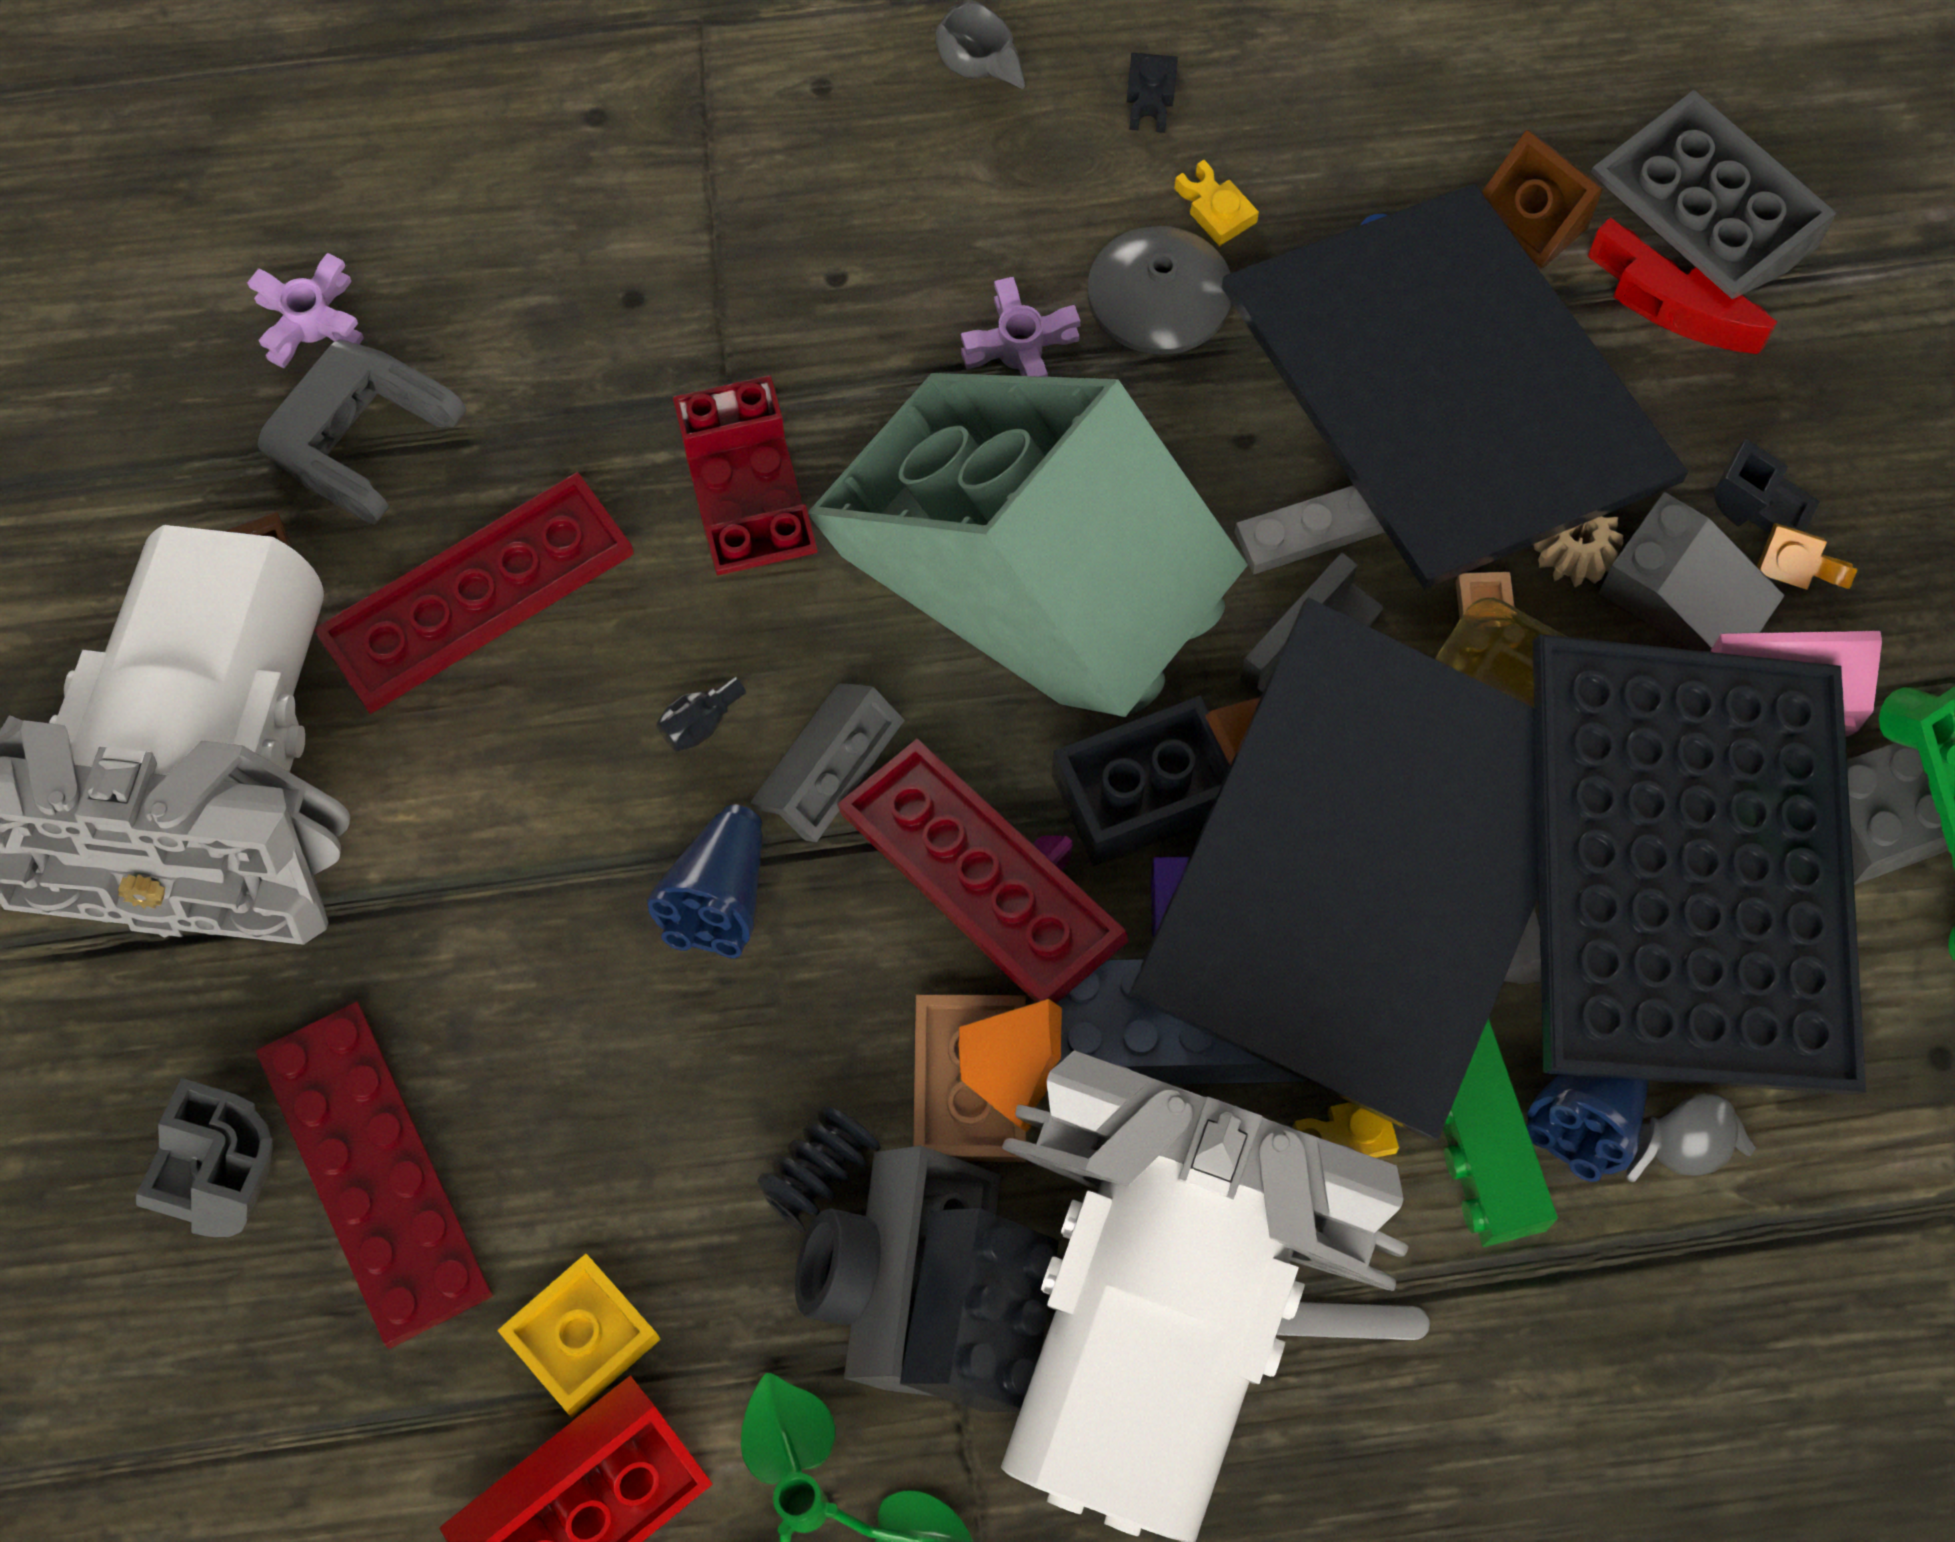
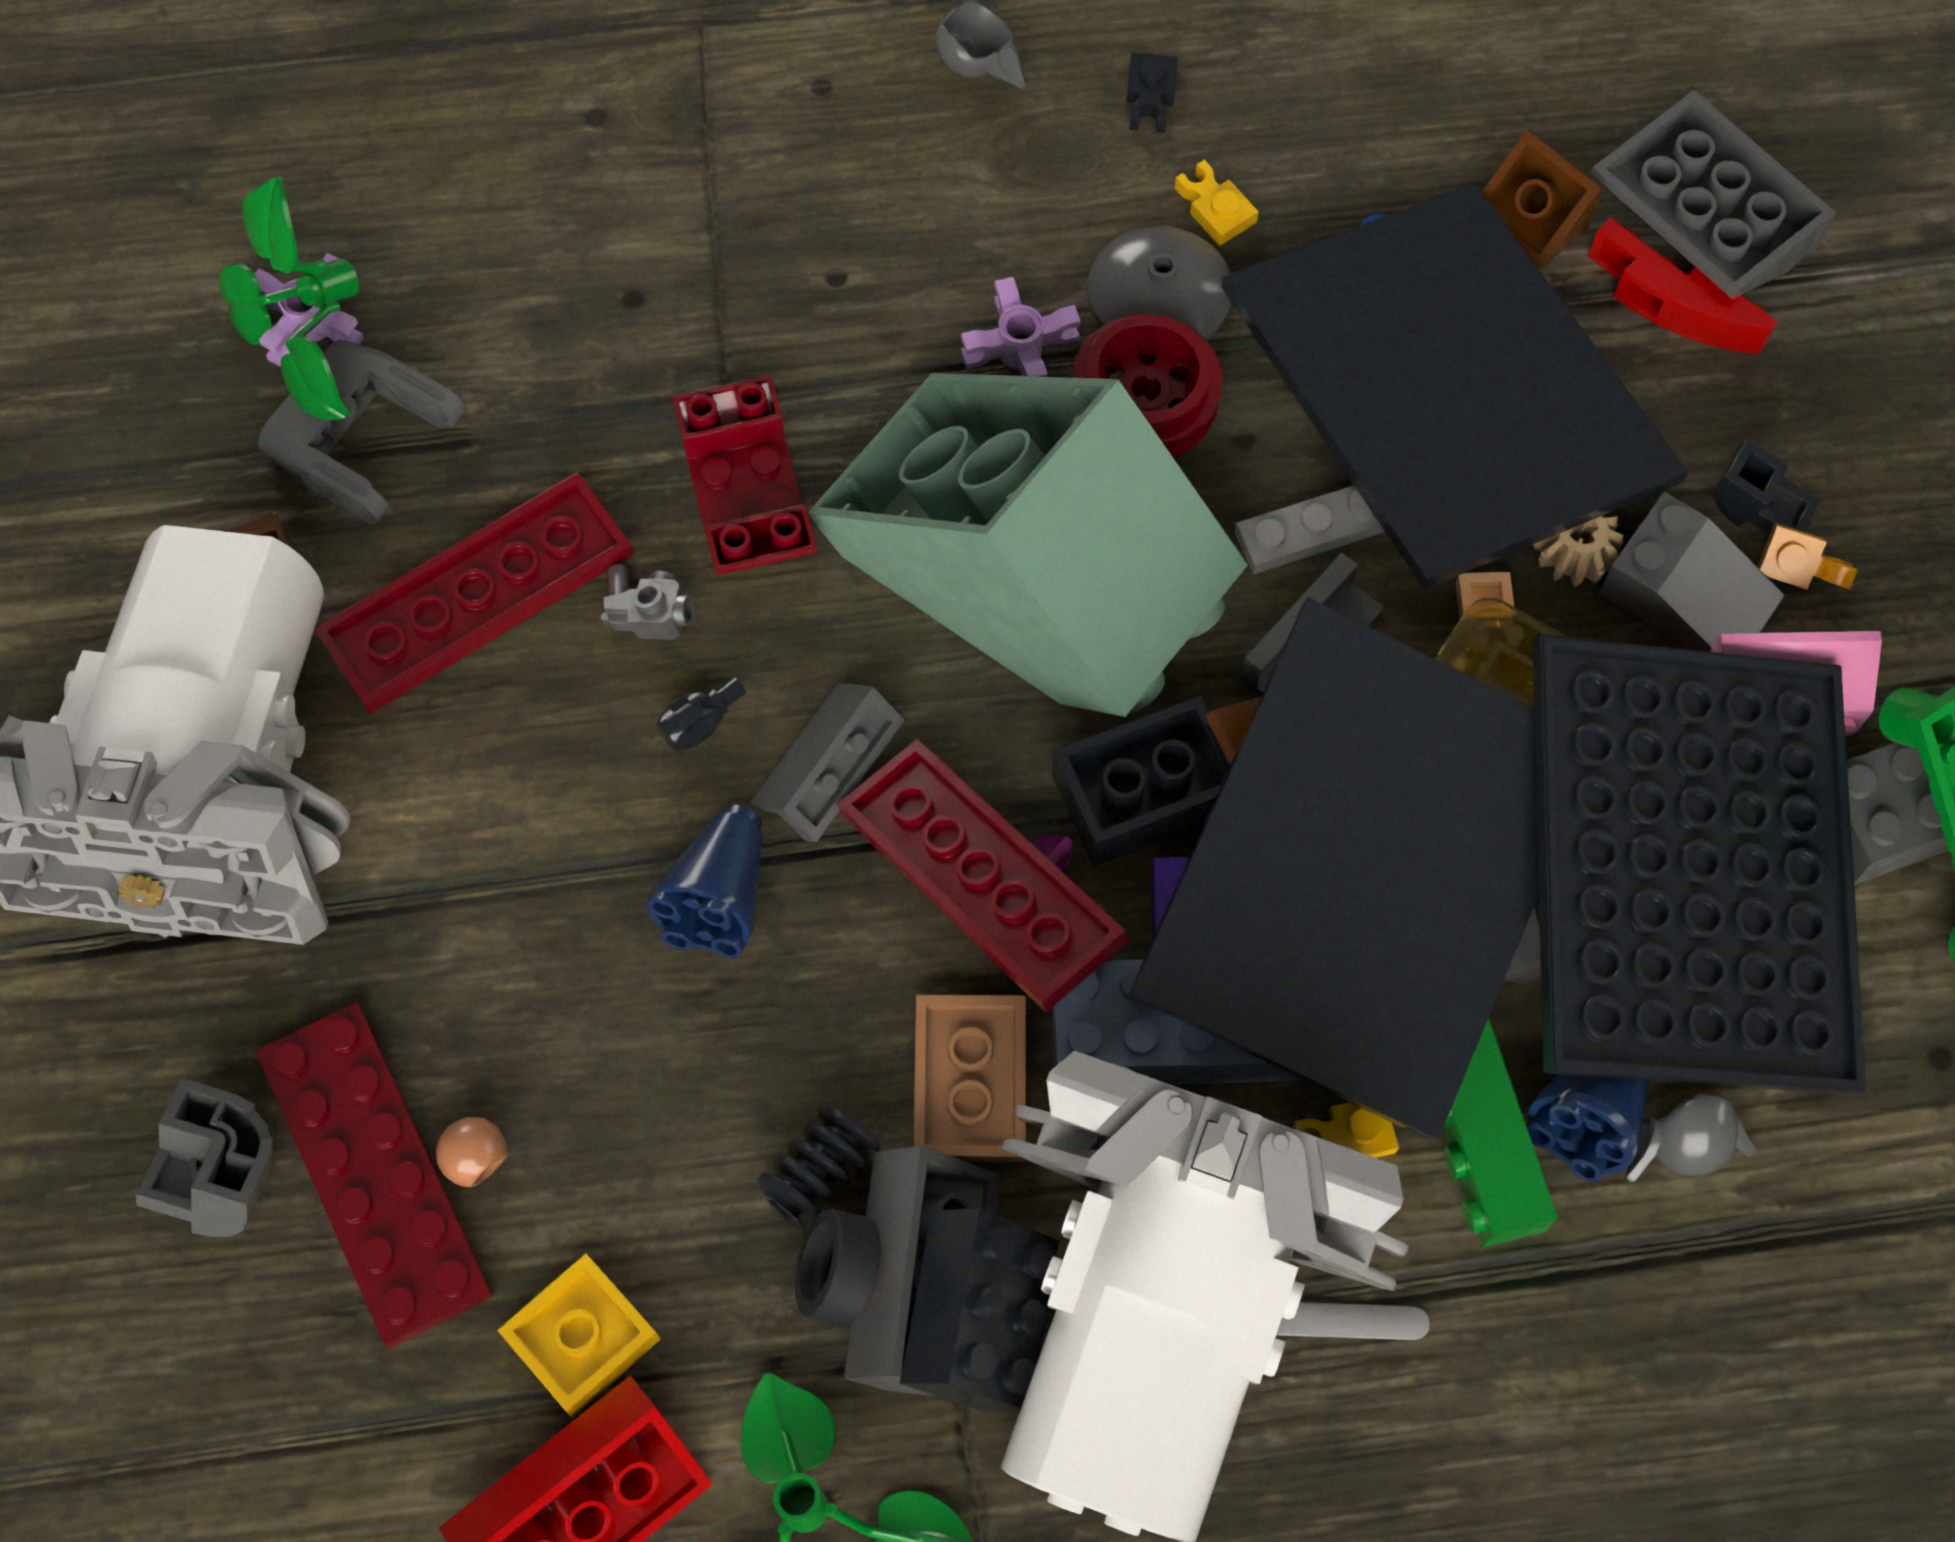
orange slope [959,999,1062,1132] -> none
none -> green plant [218,176,359,420]
none -> nougat piece [436,1117,508,1187]
none -> flat silver piece [601,564,696,640]
none -> dark red wheel [1073,313,1223,458]

